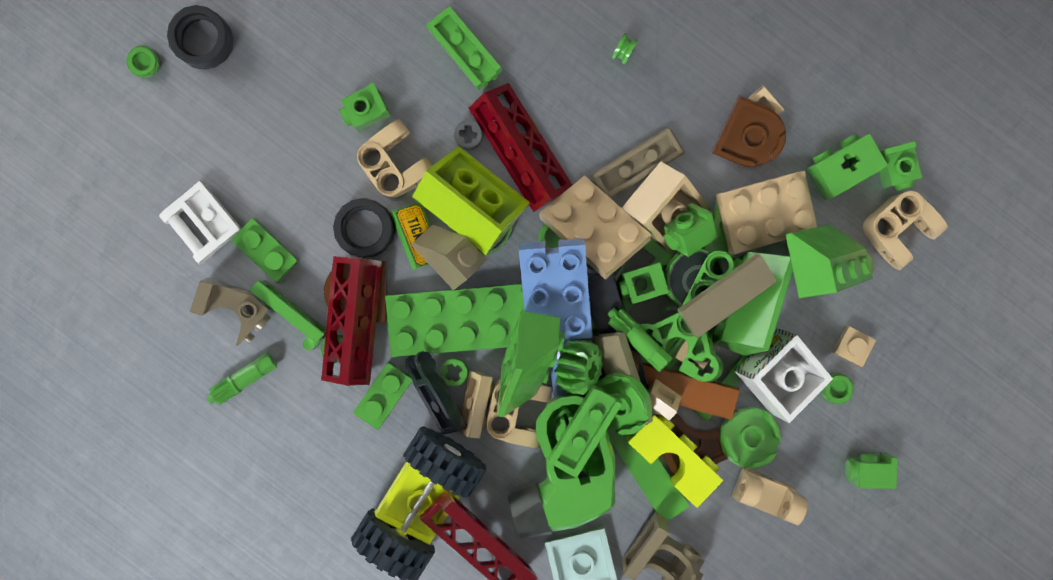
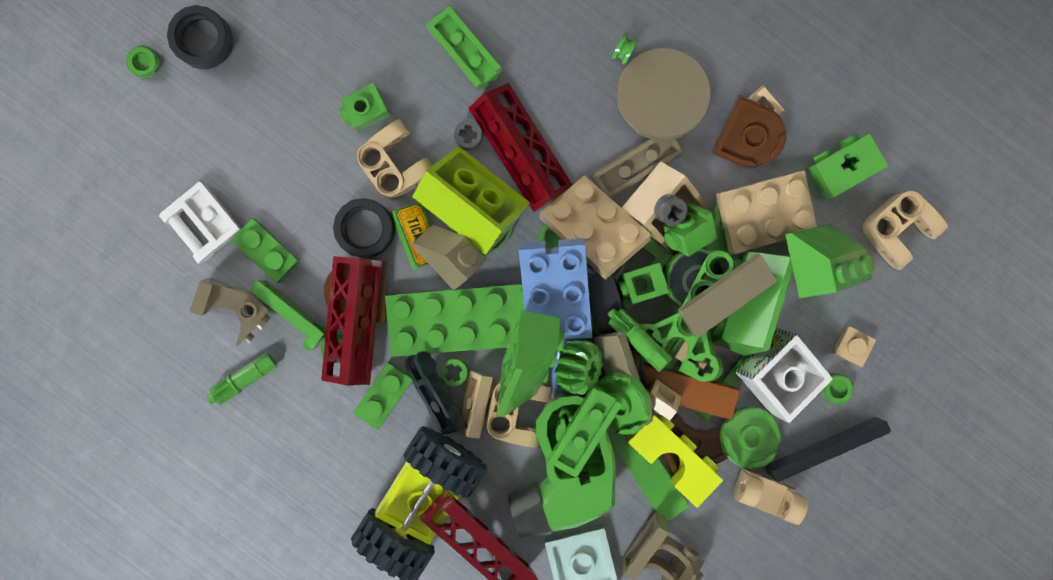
bright green brick [845,452,898,489] -> none
bright green brick [879,141,923,191] -> none
none -> dark tan tile [616,48,711,141]
none -> dark grey bush [654,194,687,226]
none -> black tile [764,417,891,482]

